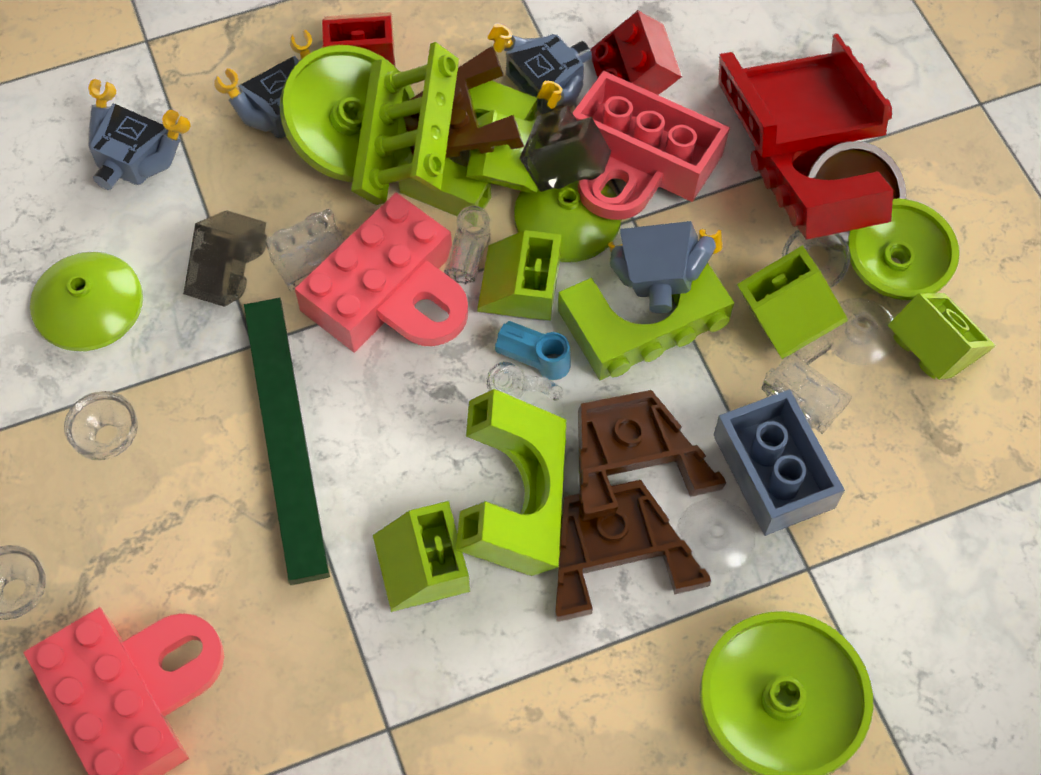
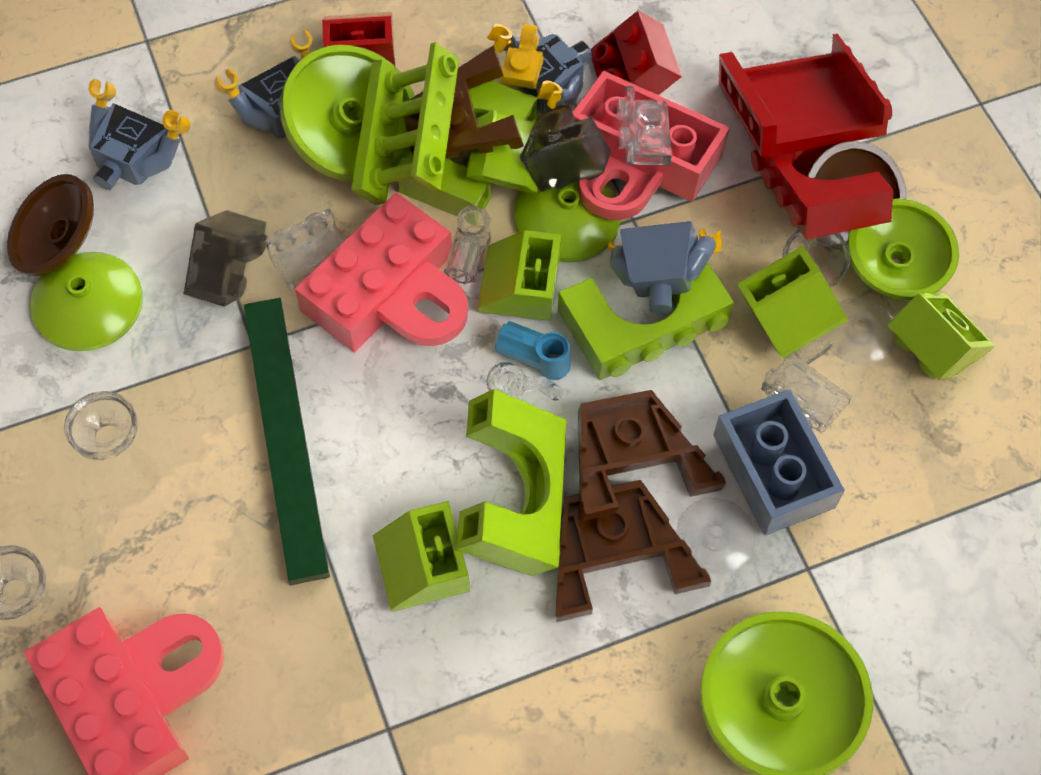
none -> reddish brown dish [7,174,94,276]
none -> yellow plate [500,24,543,89]
none -> clear bracket [617,86,672,165]

